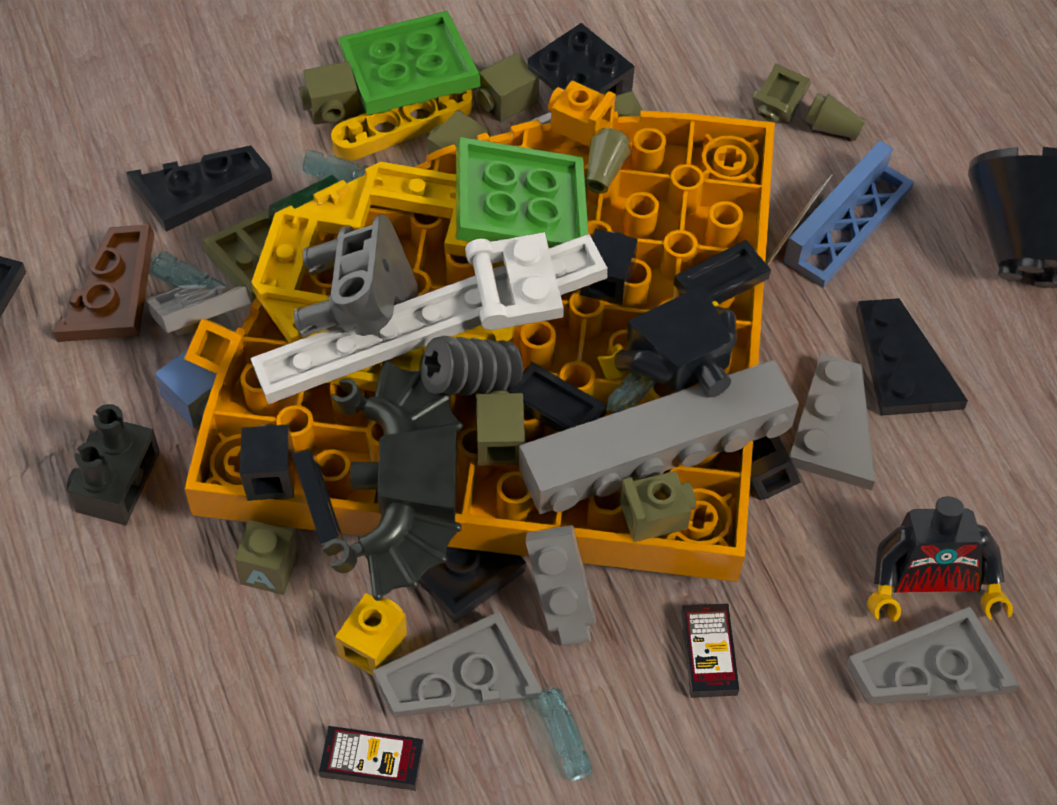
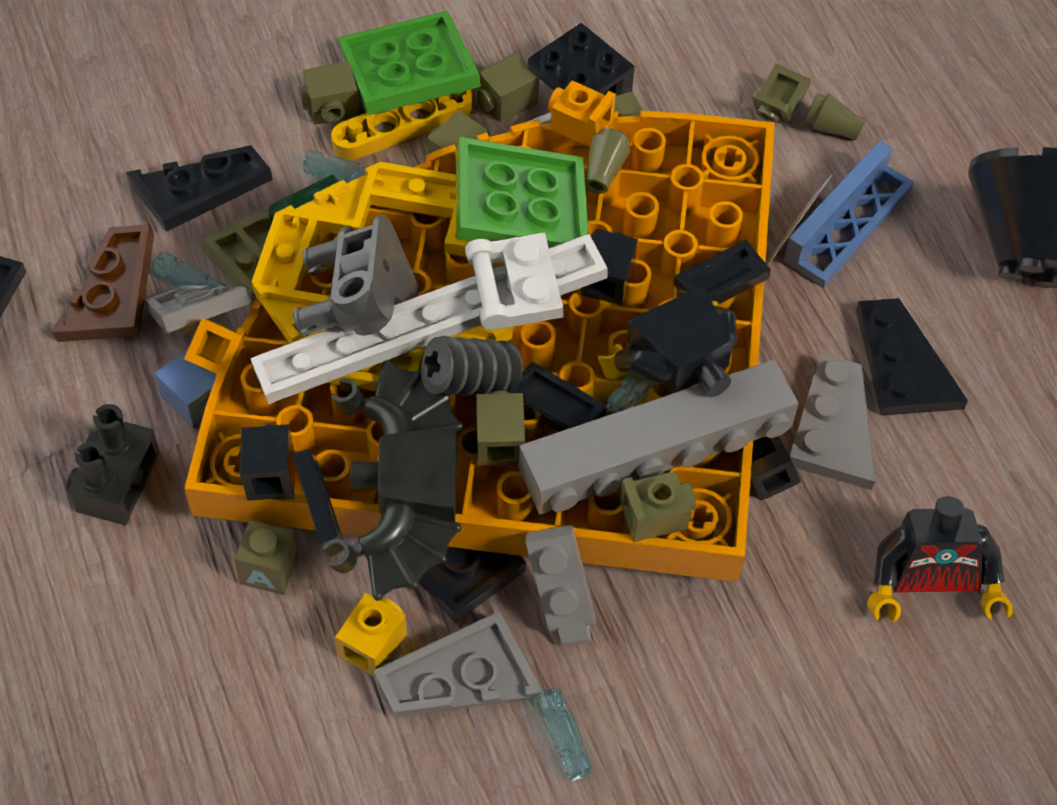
tile [319,726,424,791] -> none
tile [681,603,739,698] -> none
light grey wing [846,607,1019,704] -> none

